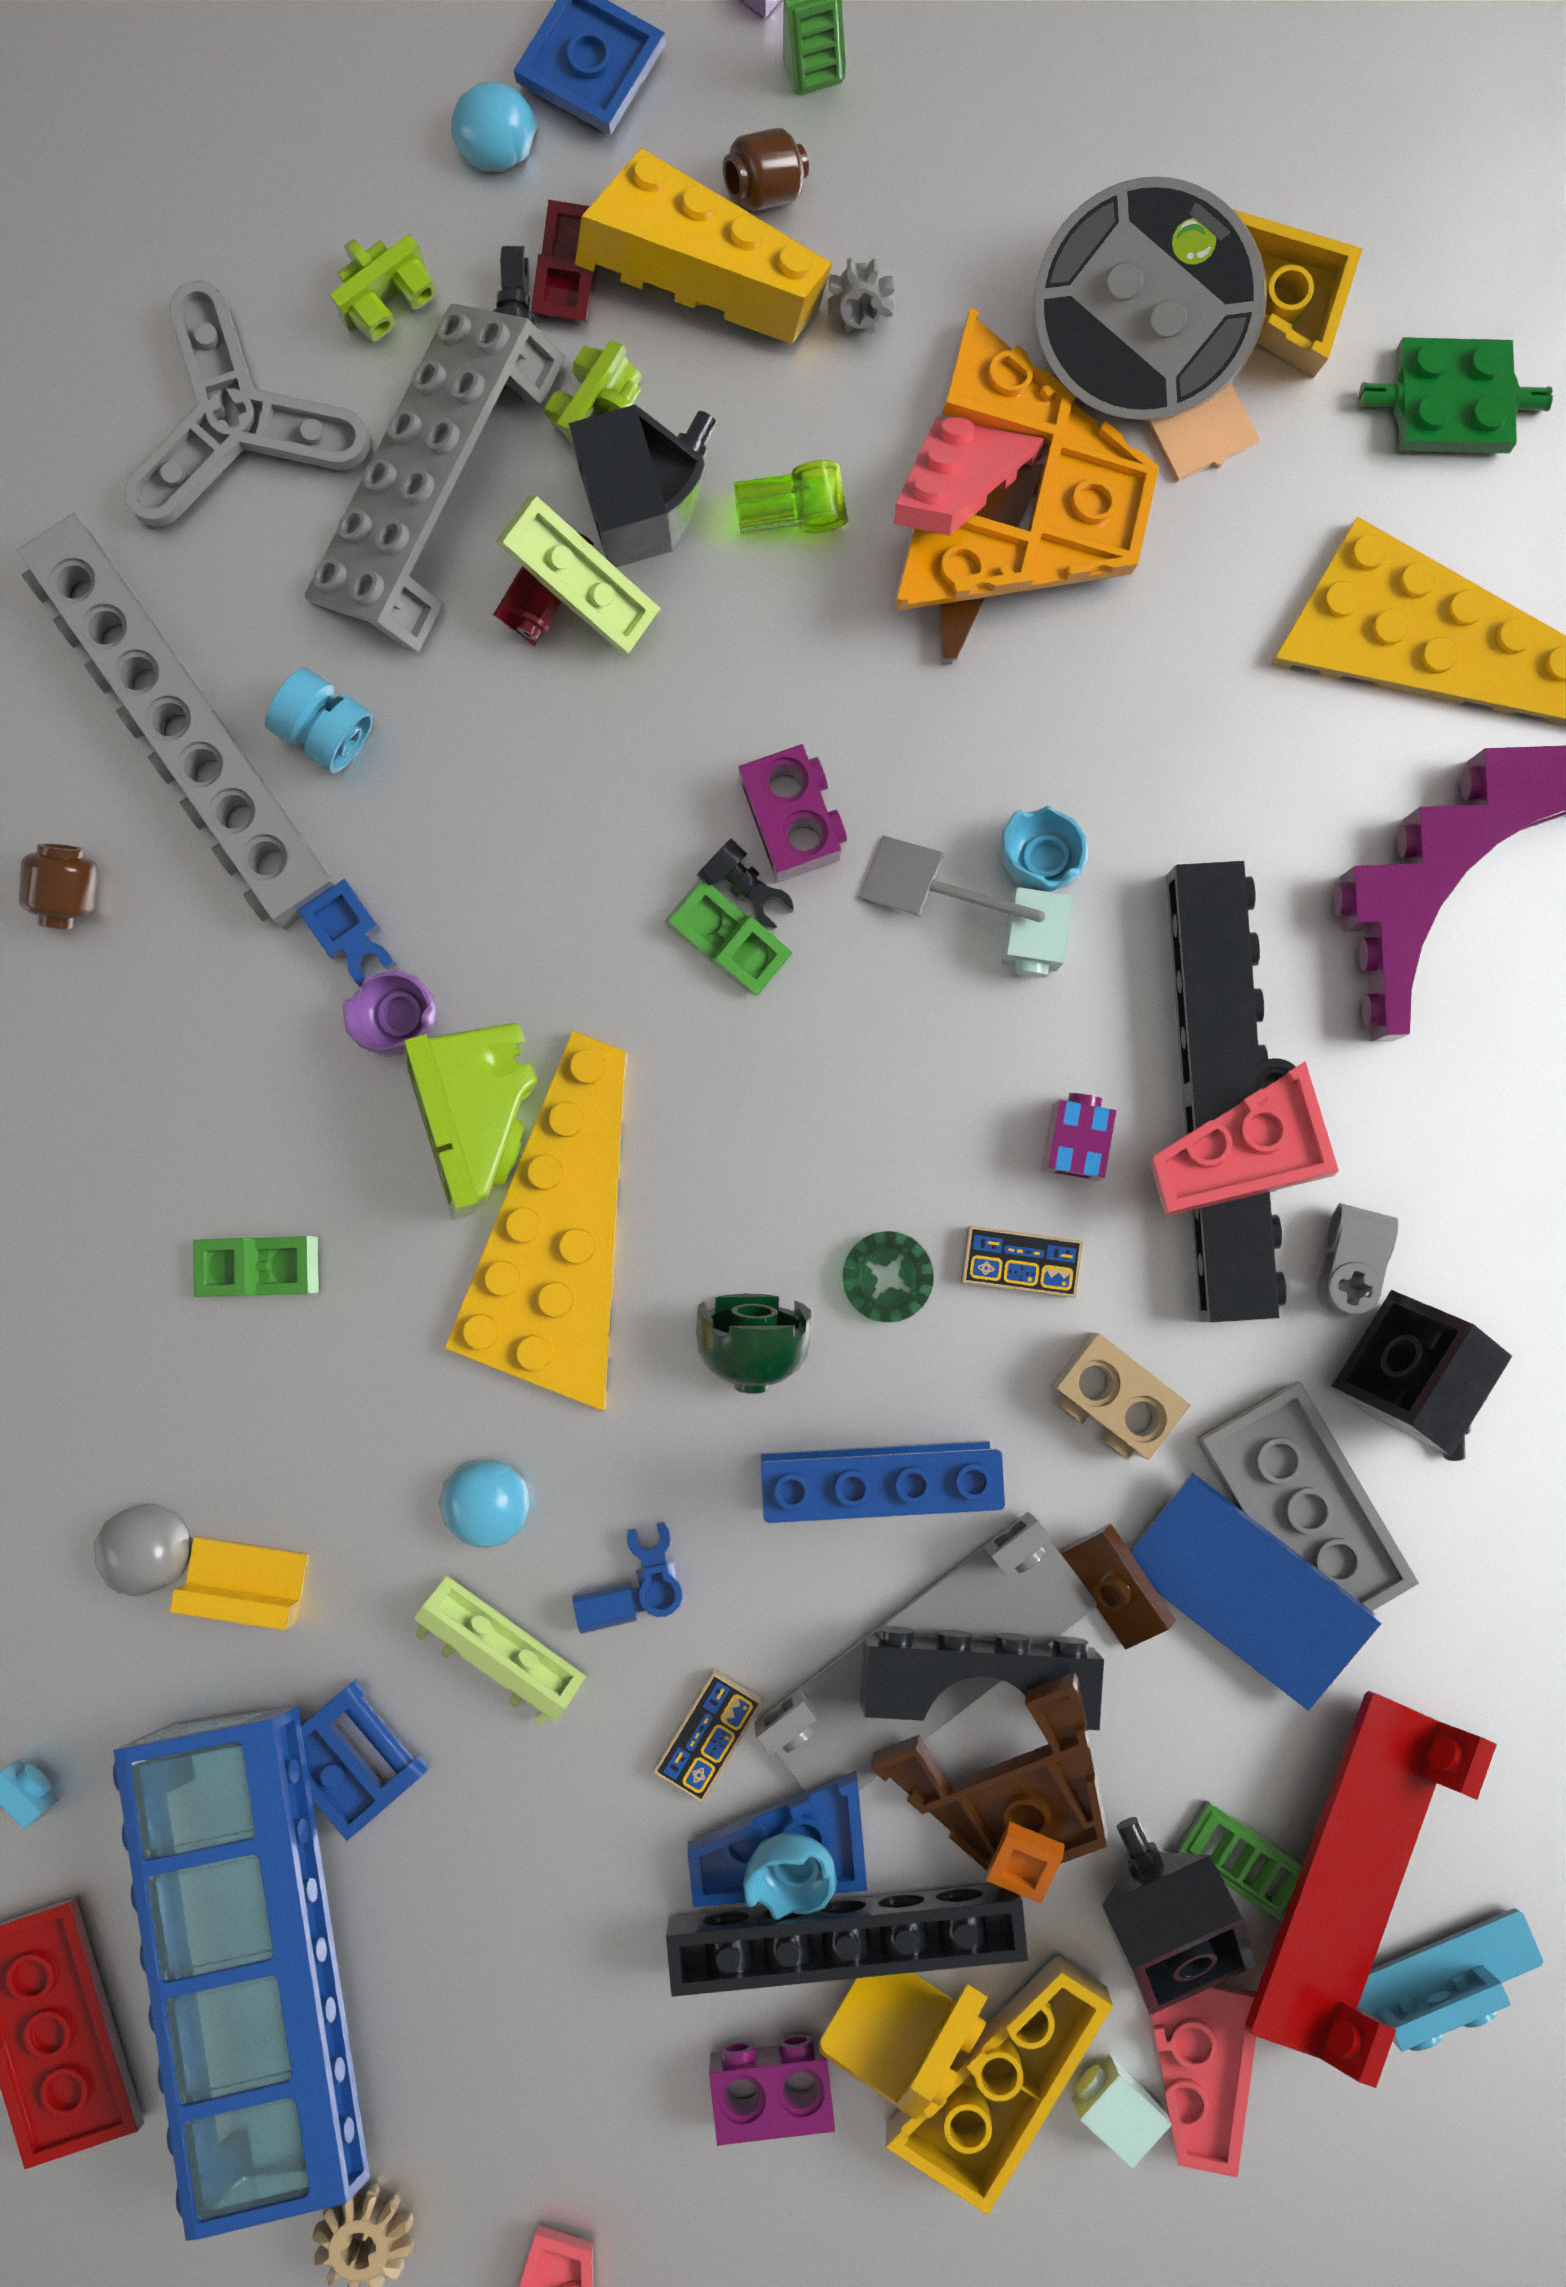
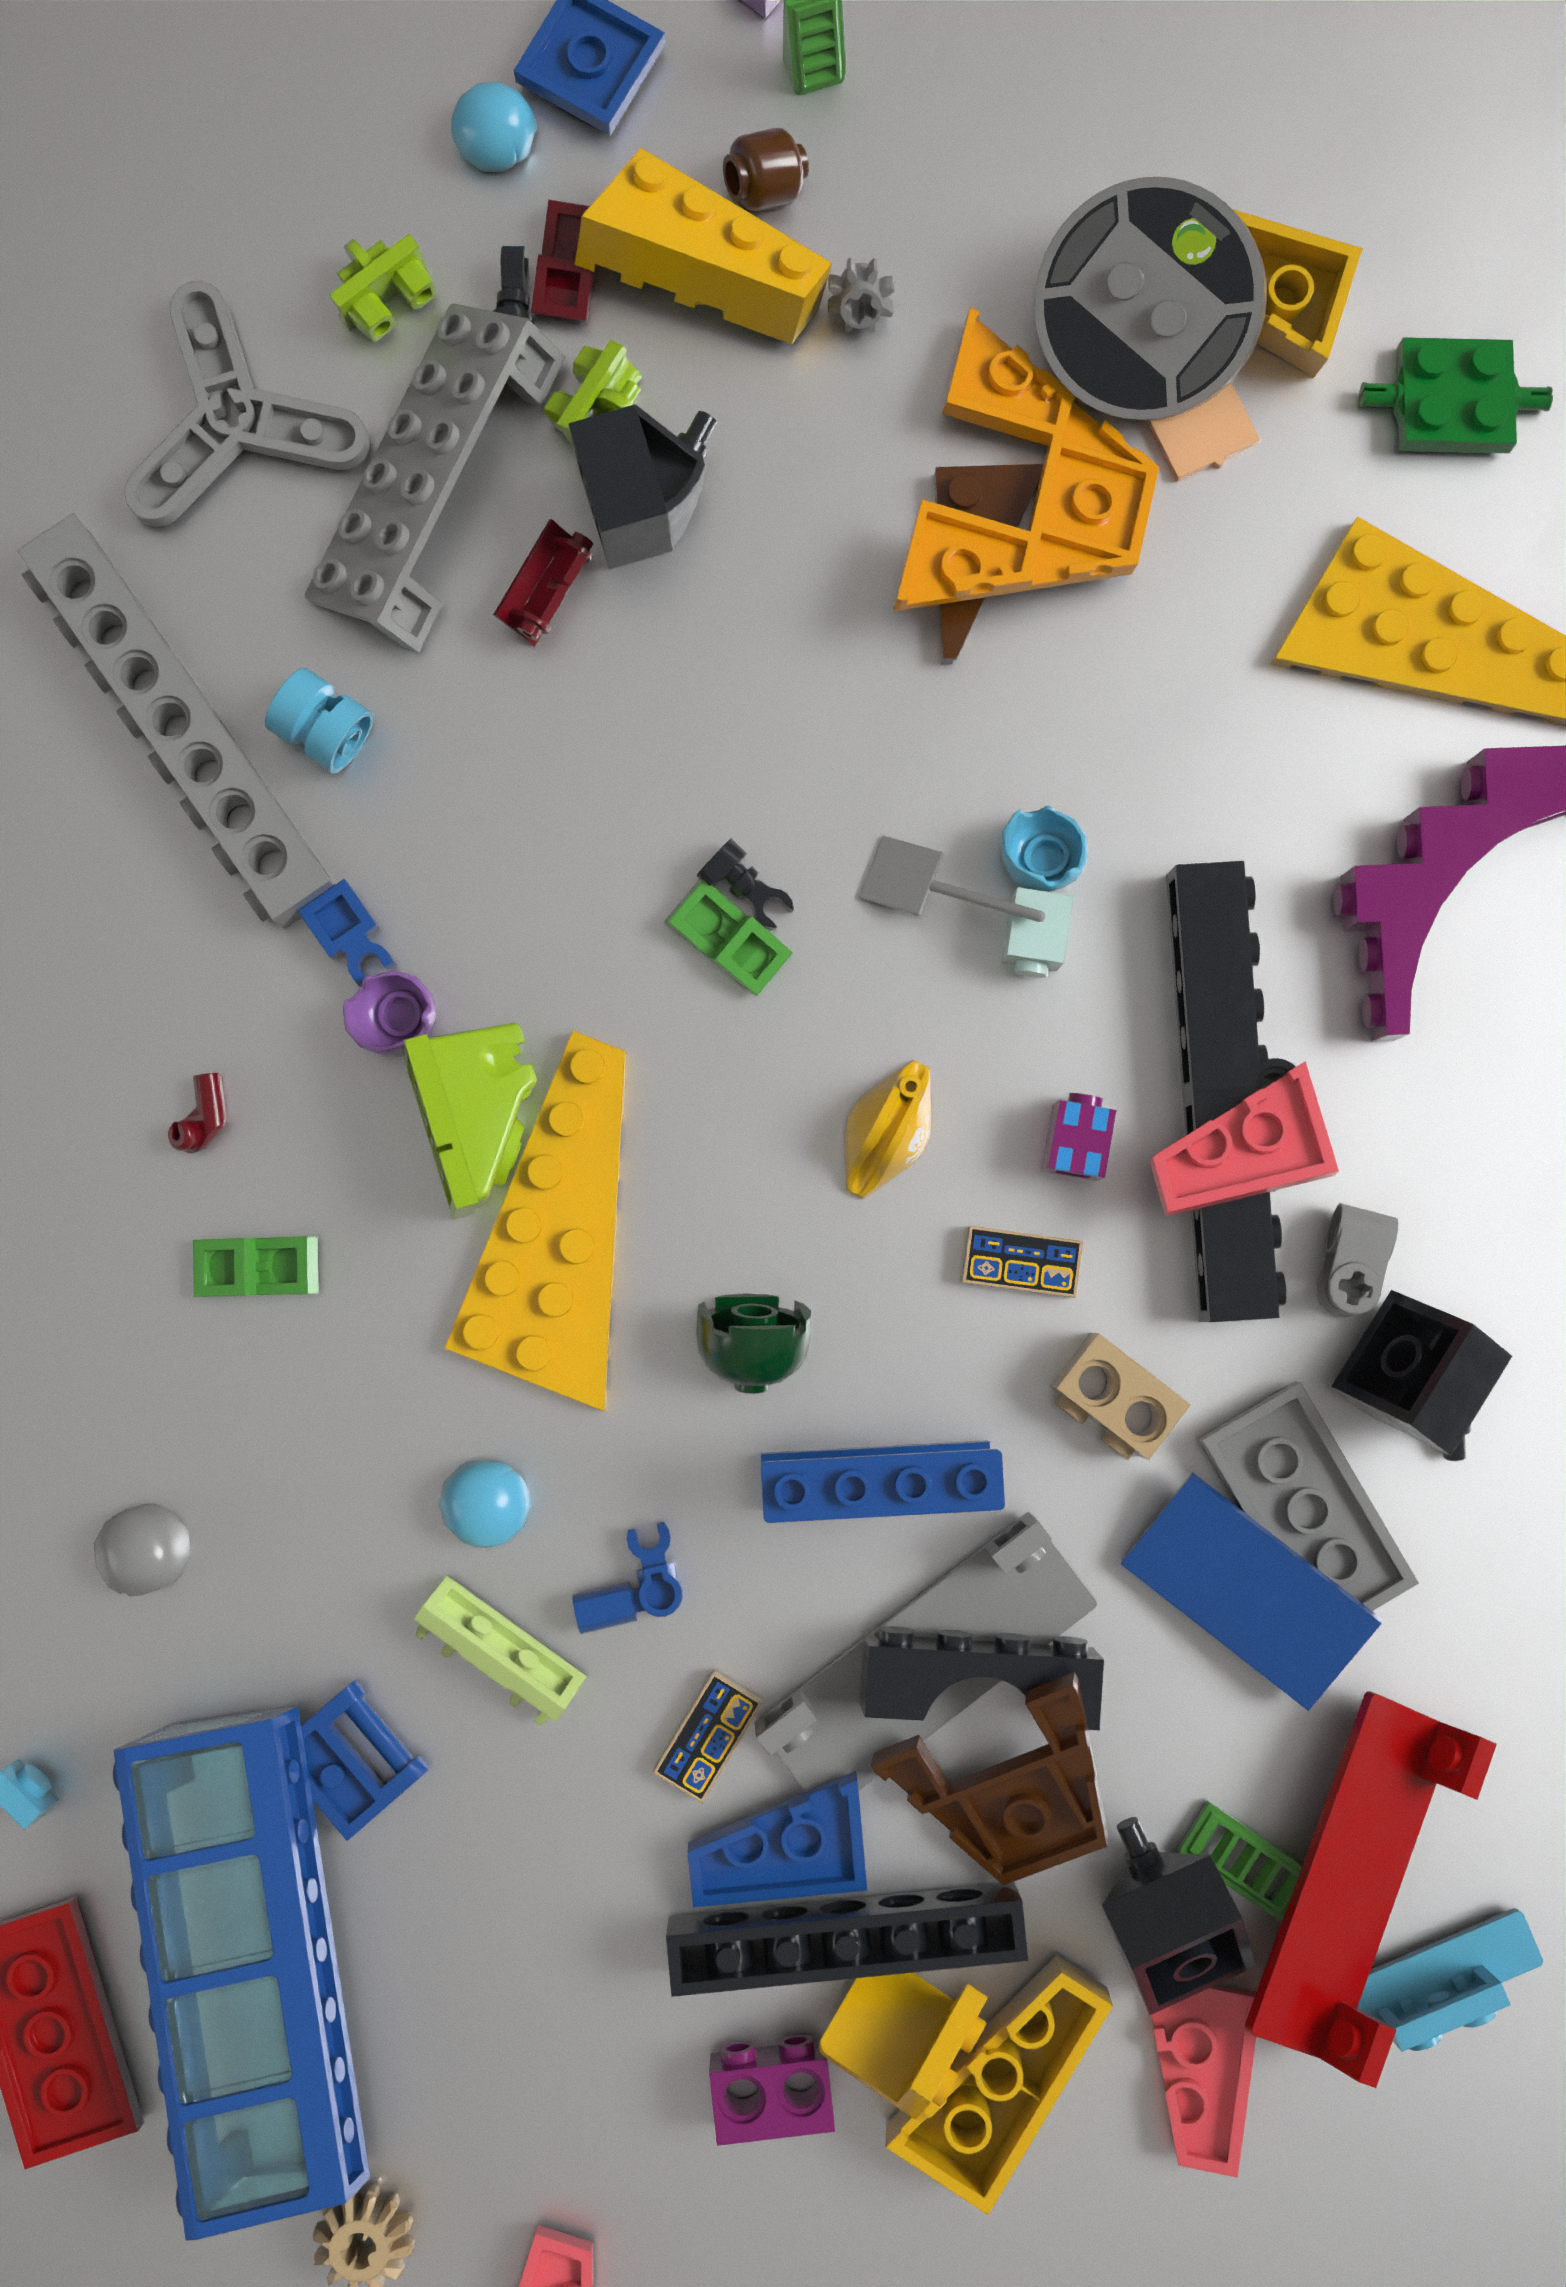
reddish brown head [19,843,98,929] -> none
yellow panel [170,1536,309,1630] -> none
yellowish green plate [496,495,661,654] -> none
clear neon green piece [733,460,848,535] -> none
magenta brick [738,744,847,883] -> none
medium azure hair [743,1831,837,1920] -> none
clear green gear [842,1231,934,1322] -> none
coral wing [894,417,1044,535] -> none
orange plate [986,1821,1065,1903] -> none
reddish brown plate [1061,1524,1176,1650] -> none
light aqua brick [1072,2055,1172,2169] -> none
none -> dark red arm [168,1073,227,1153]
none -> yellow hat [845,1060,931,1199]

